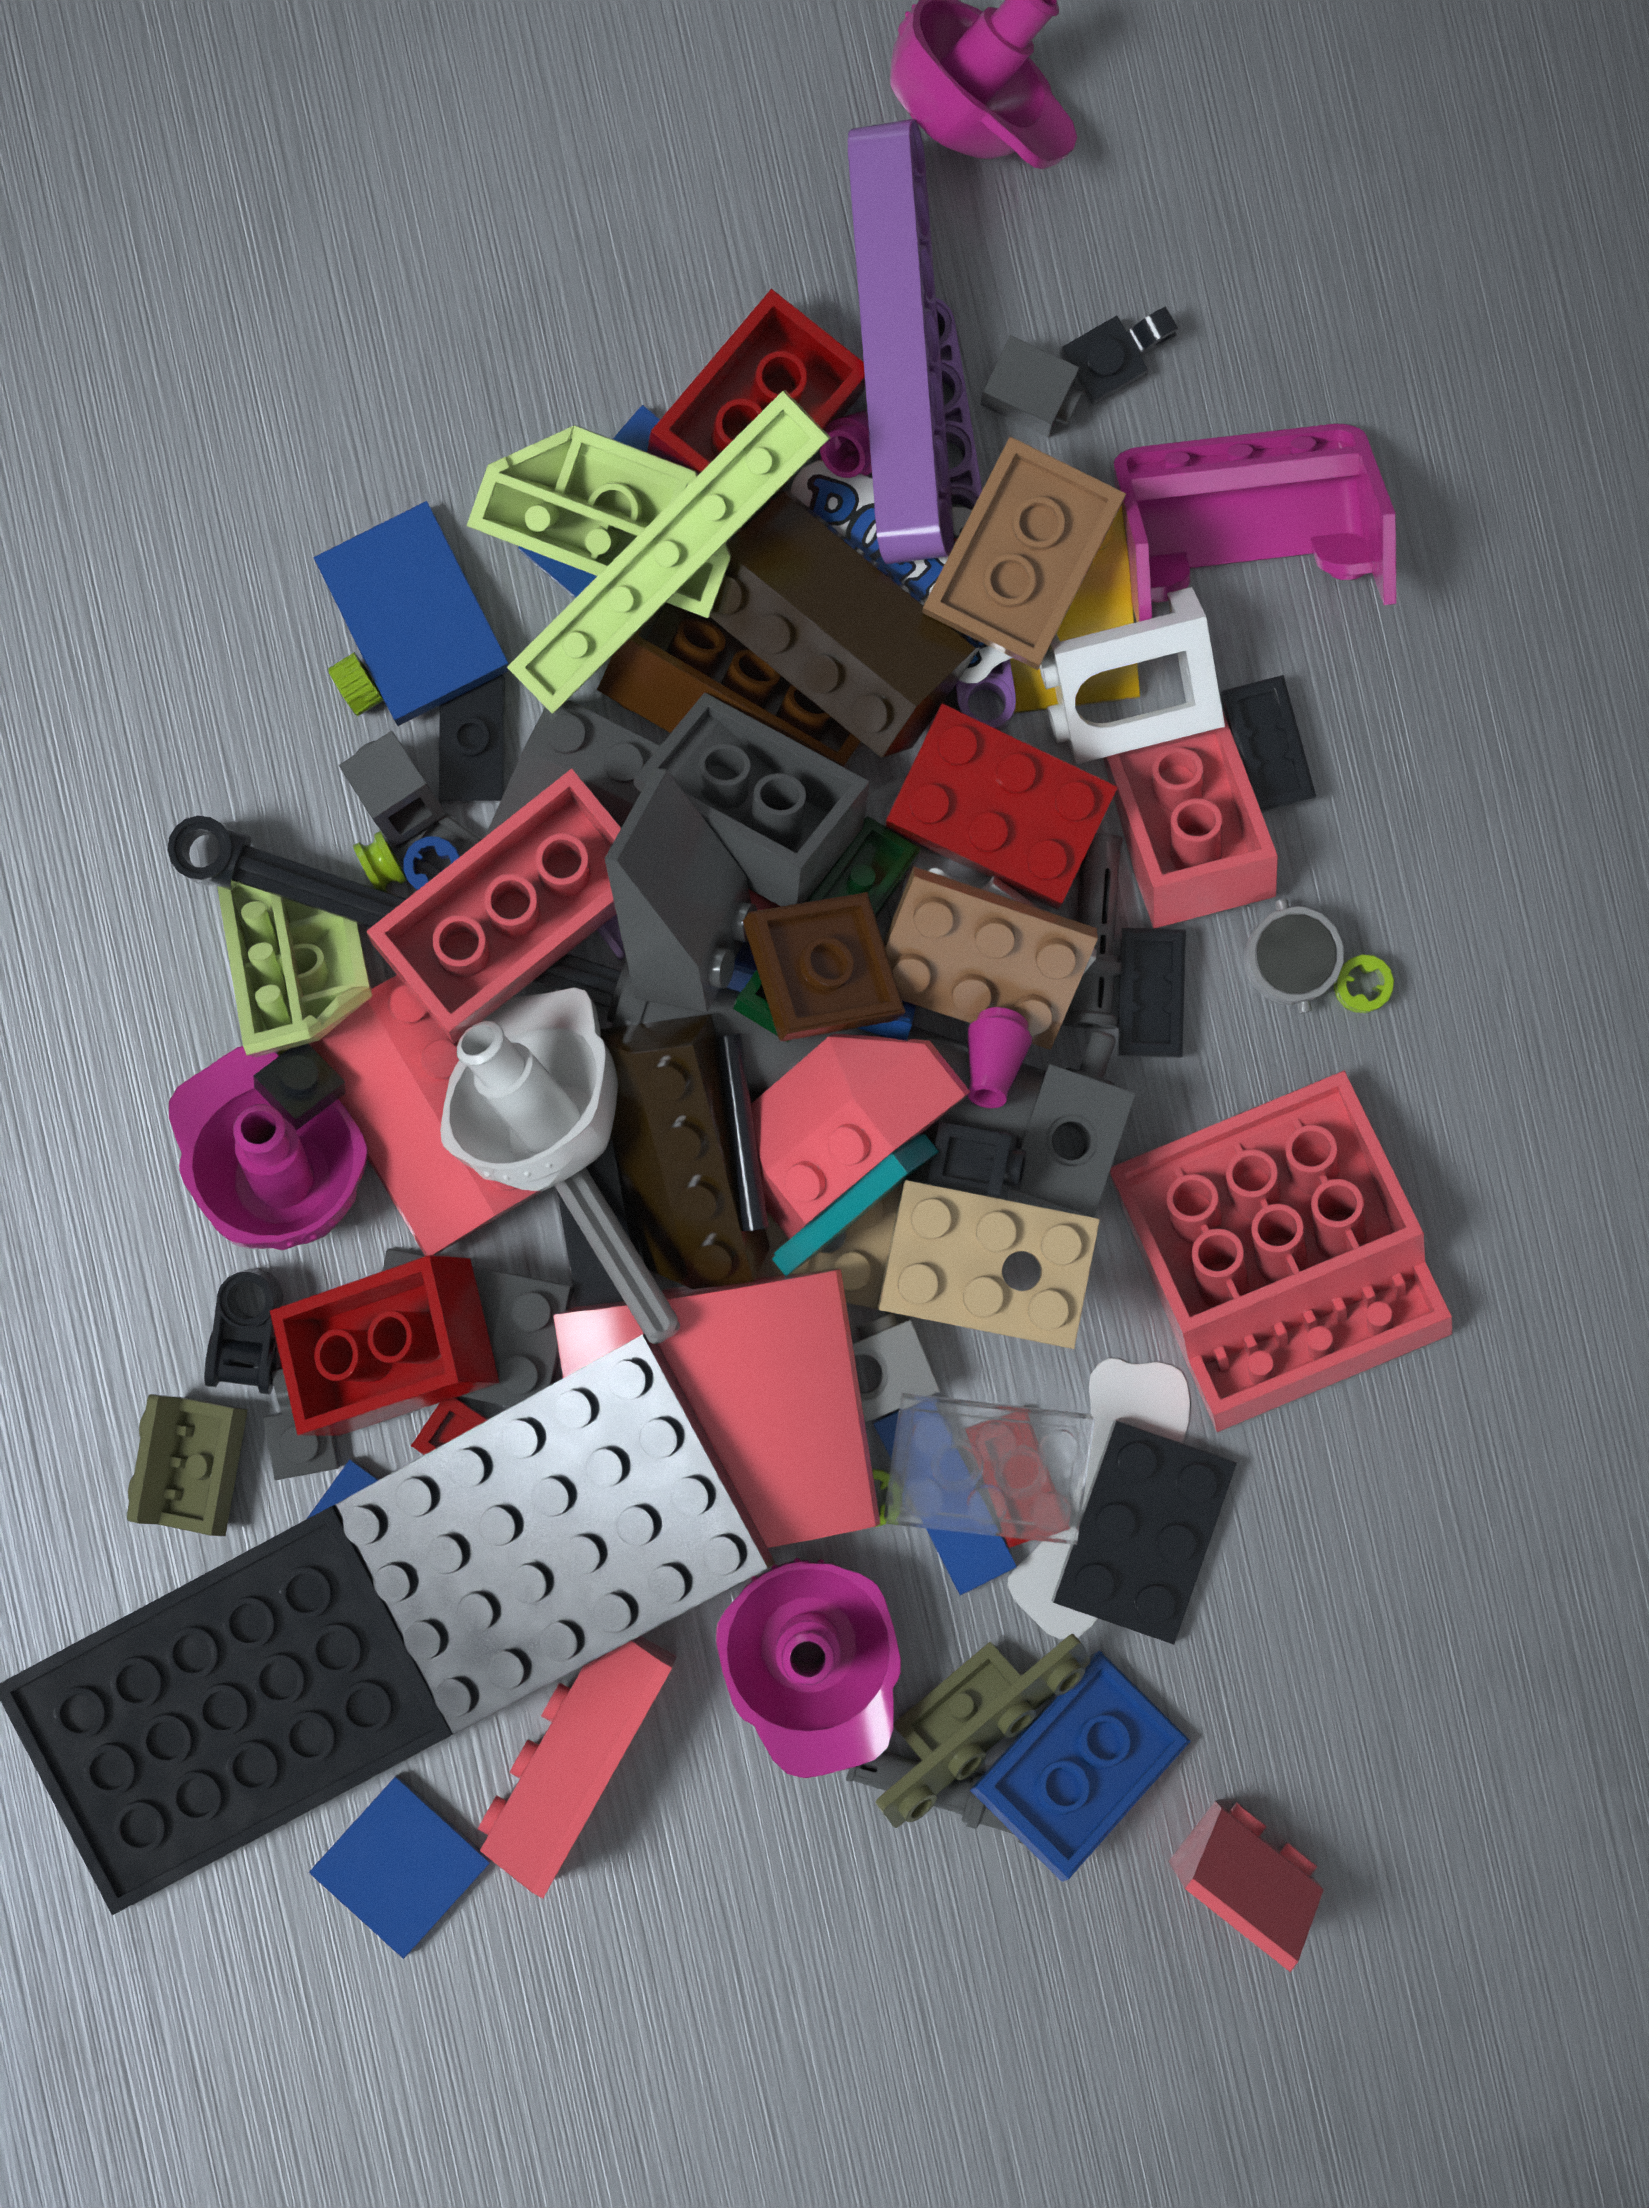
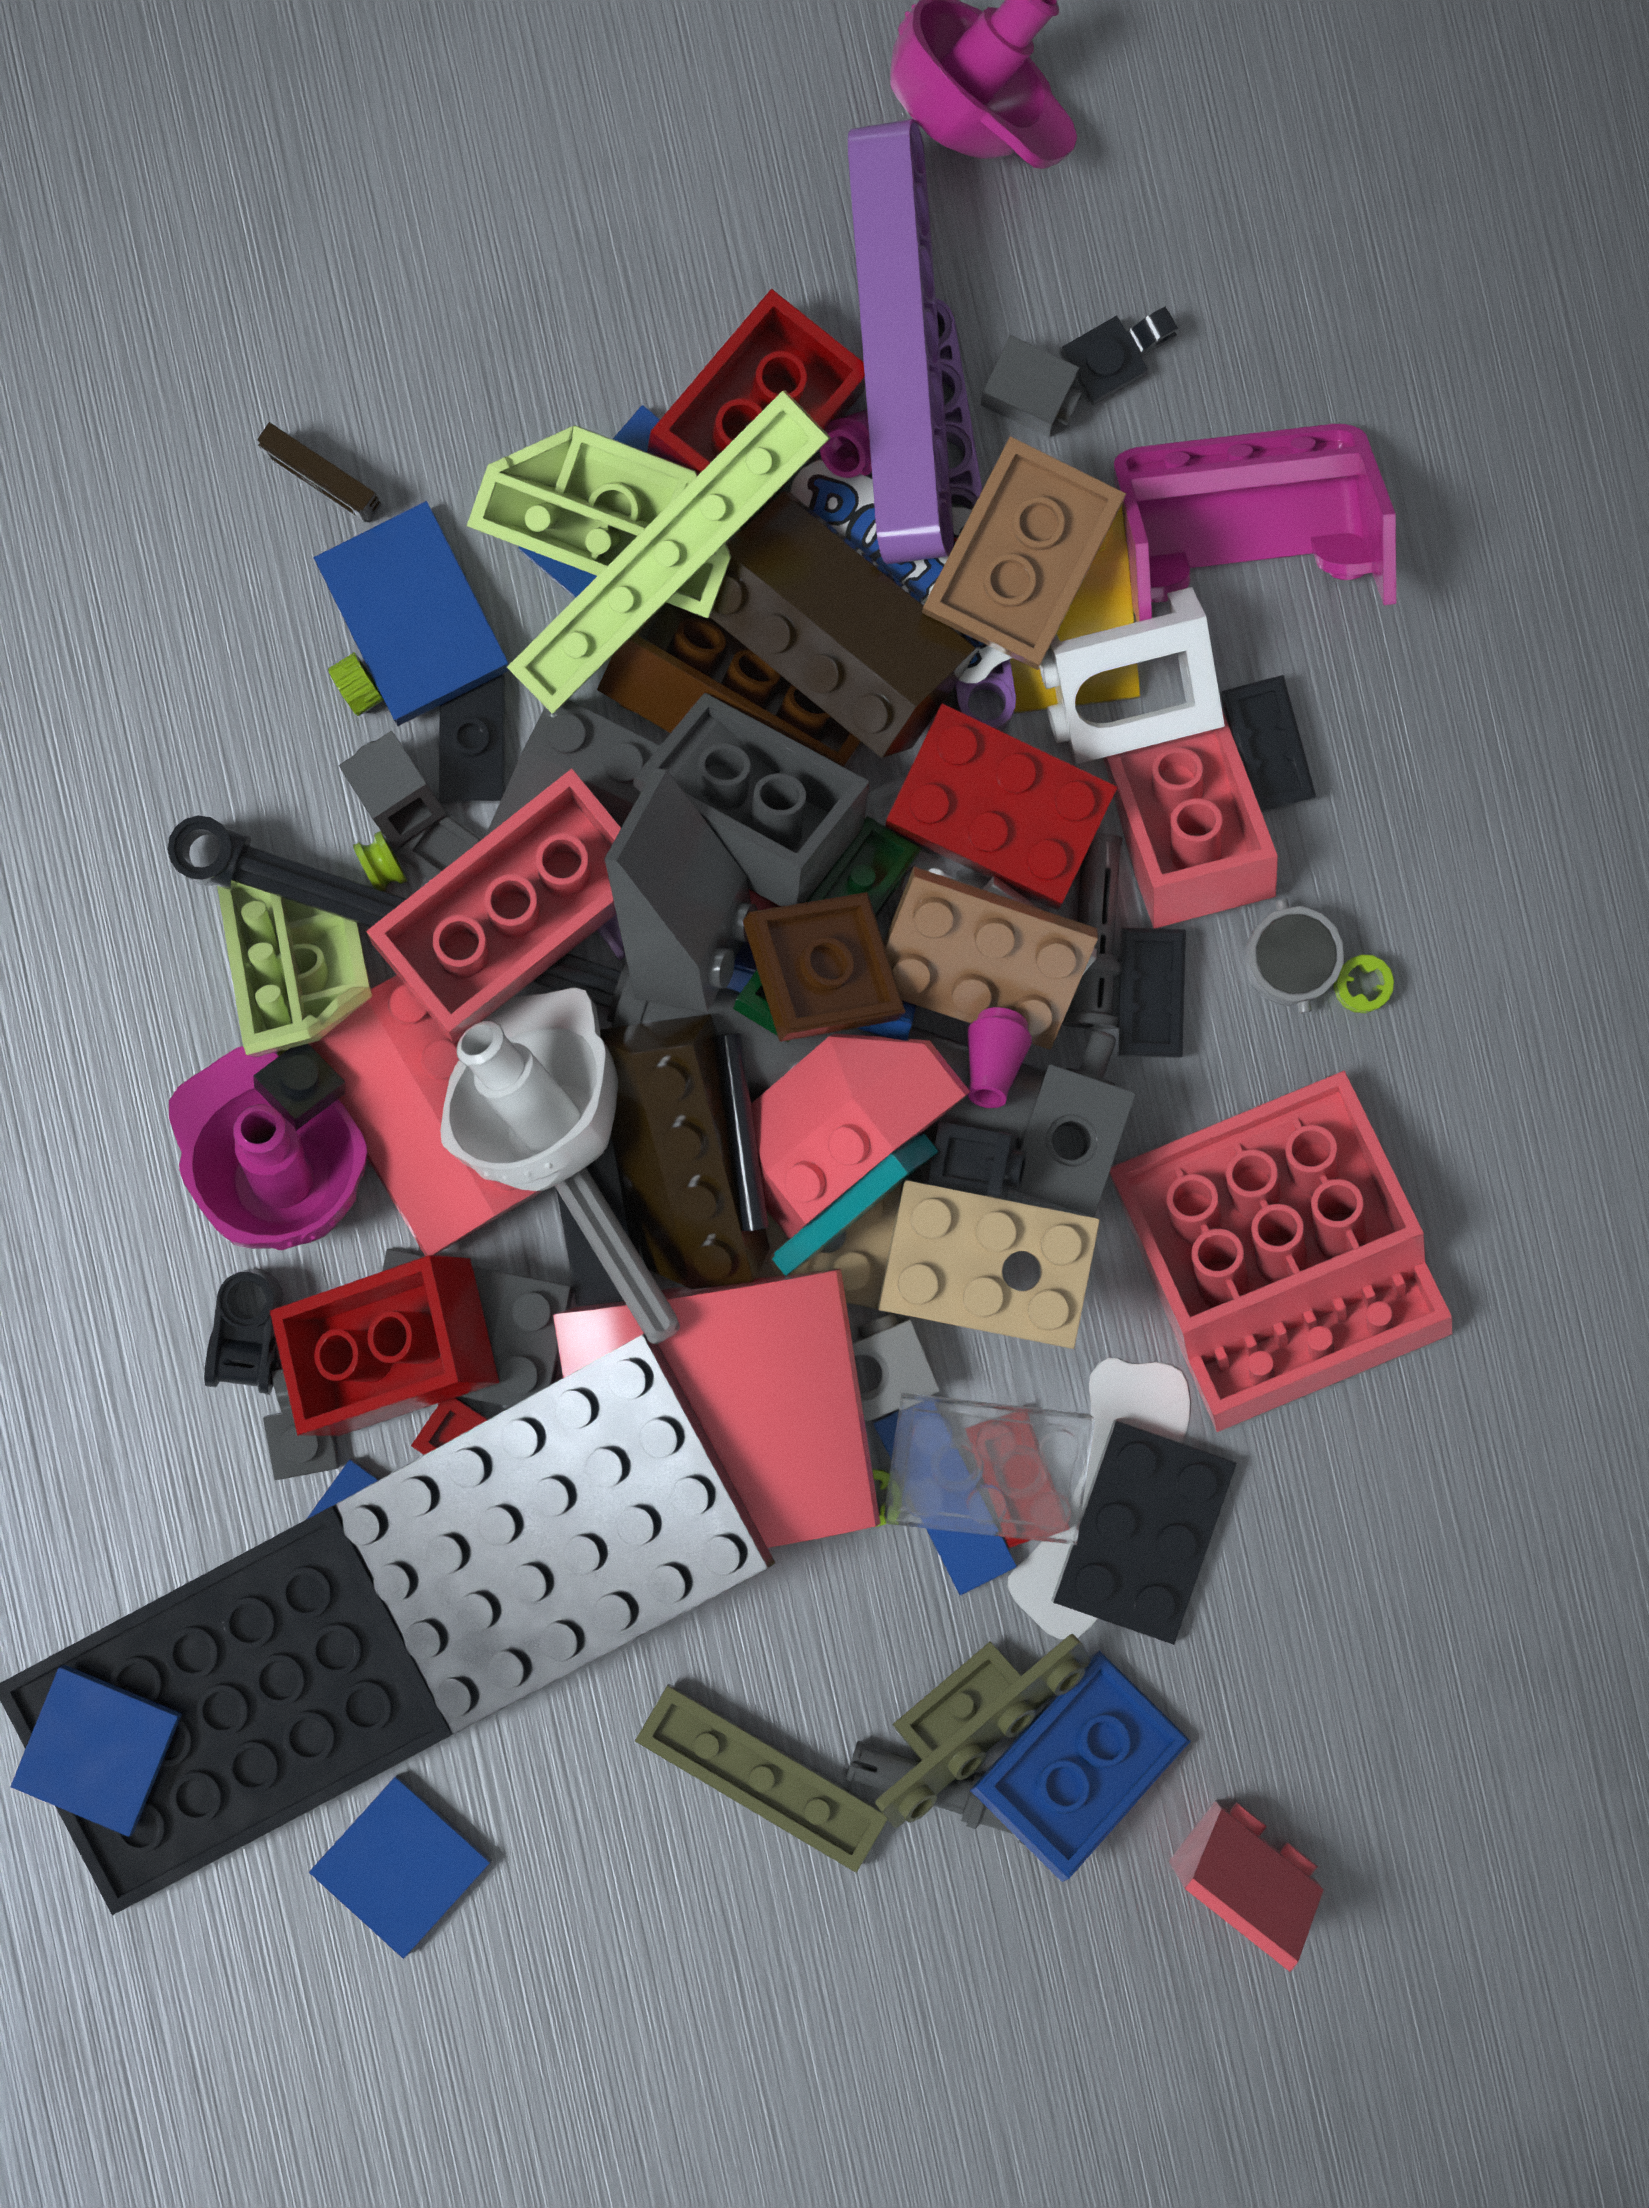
olive bracket [127,1394,248,1536] -> none
blue bush [403,837,460,890] -> none
coral slope [478,1636,677,1898] -> none
dark pink piece [716,1558,901,1778] -> none
none -> blue tile [10,1665,182,1837]
none -> dark brown tile [257,422,382,522]
none -> olive plate [635,1683,887,1873]

